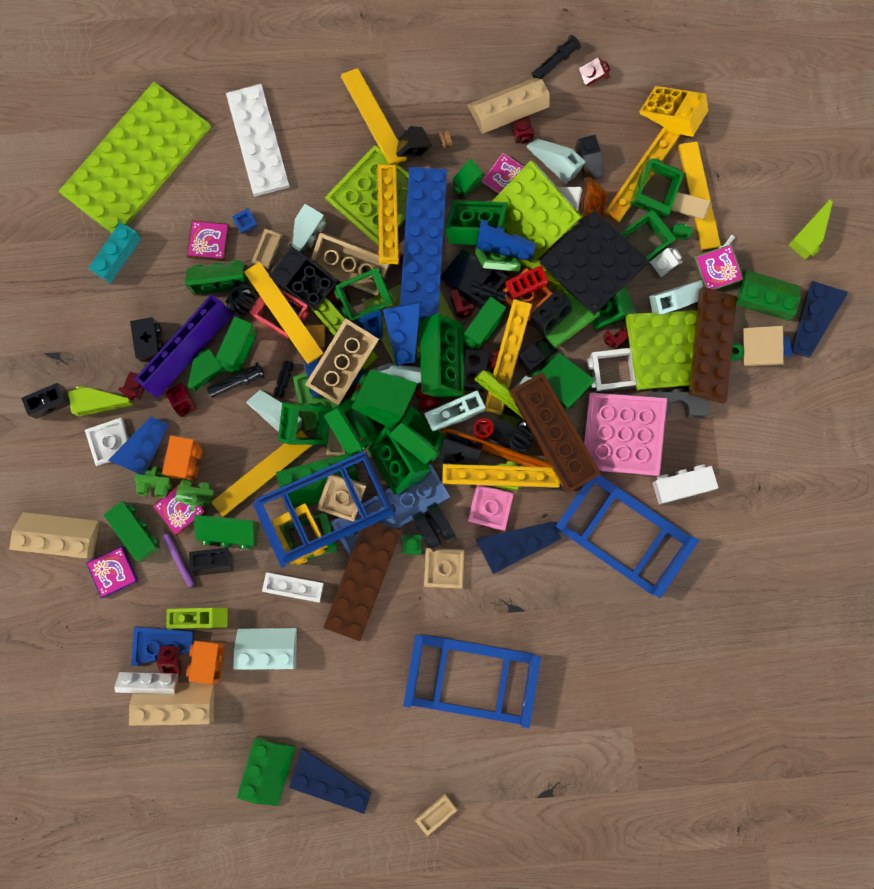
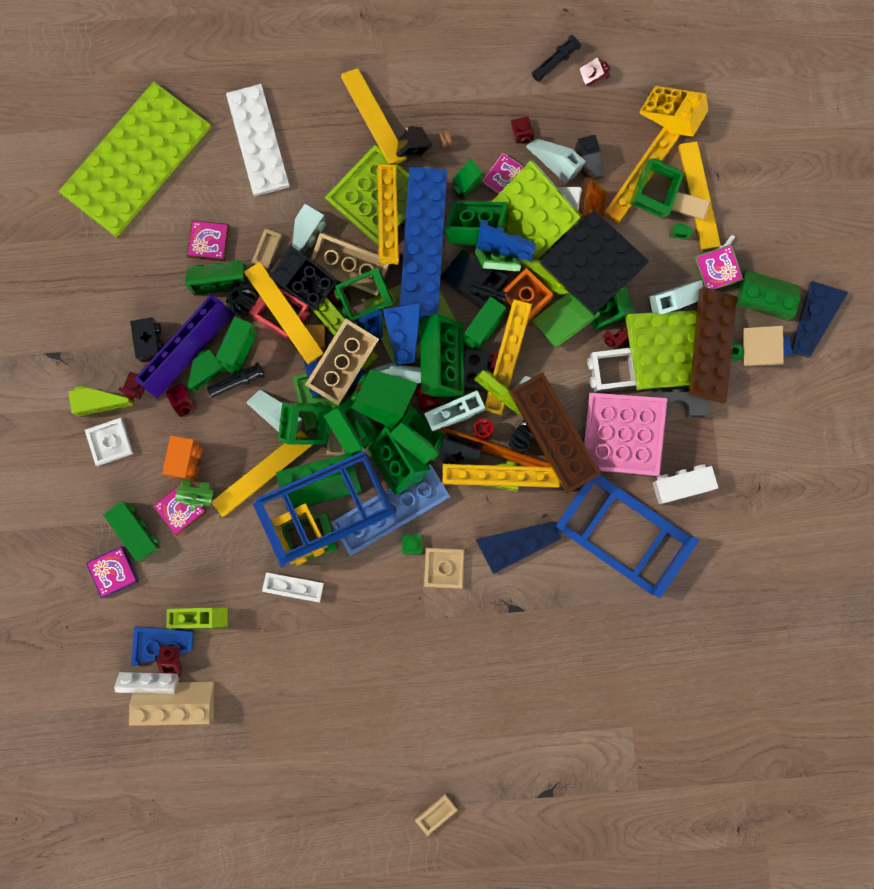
tan slope [9,512,100,559] -> none
black brick [21,383,70,419] -> none
teal brick [88,222,141,284] -> none
blue wing [108,416,169,475] -> none
bright green hips [134,466,173,498] -> none
medium lavender bar [162,533,195,588] -> none
orange brick [186,640,226,685] -> none
black hinge [189,547,233,576] -> none
green slope [194,515,260,550] -> none
blue plate [232,208,258,234] -> none
light aqua slope [234,628,297,670] -> none
green slope [237,736,296,806] -> none
black axle [273,361,294,398] -> none
dark blue wing [289,748,371,814] -> none
tan tile [317,474,367,522] -> none
reddish brown plate [323,522,402,641] -> none
blue piece [403,634,541,729] -> none
black wheel [412,502,457,552] -> none
dark red bracket [450,289,475,318] -> none
bright pink tile [467,485,514,531] -> none
tan slope [468,78,549,134] -> none
black slope [490,406,522,448] -> none
red slope [505,265,549,300] -> none
black slope [517,338,558,374] -> none
black brick [530,290,572,337] -> none
green slope [532,353,595,412] -> none
green window [620,210,676,261] -> none
white bracket [650,248,683,277] -> none
lime slope [788,200,833,259] -> none

